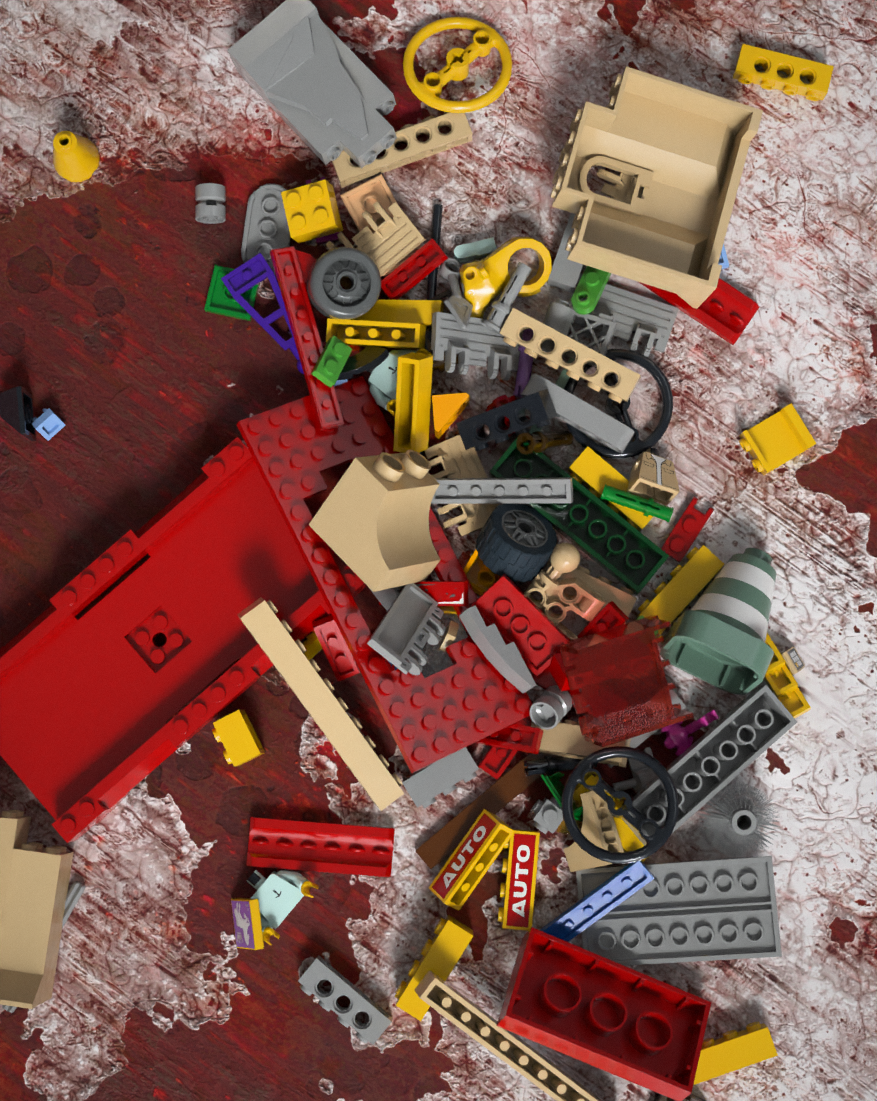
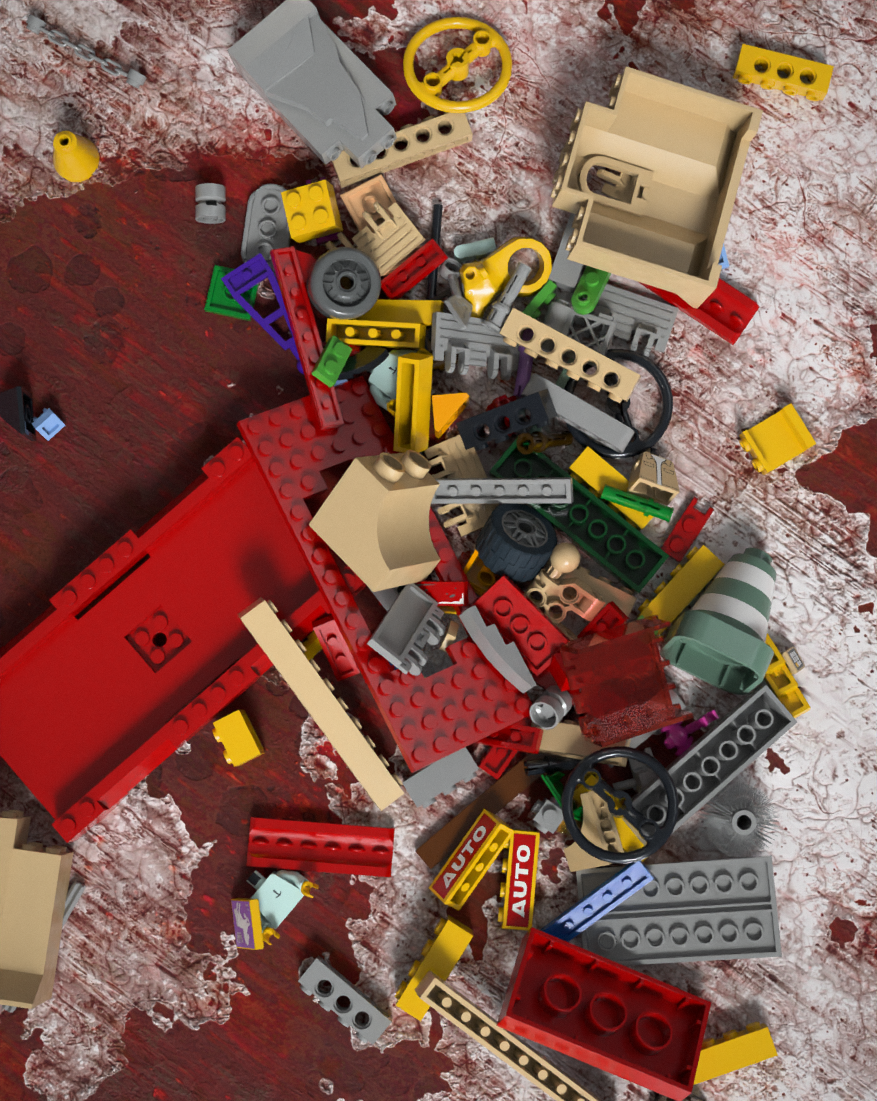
none -> light grey piece [26,14,147,89]
none -> bright green plate [522,280,557,320]

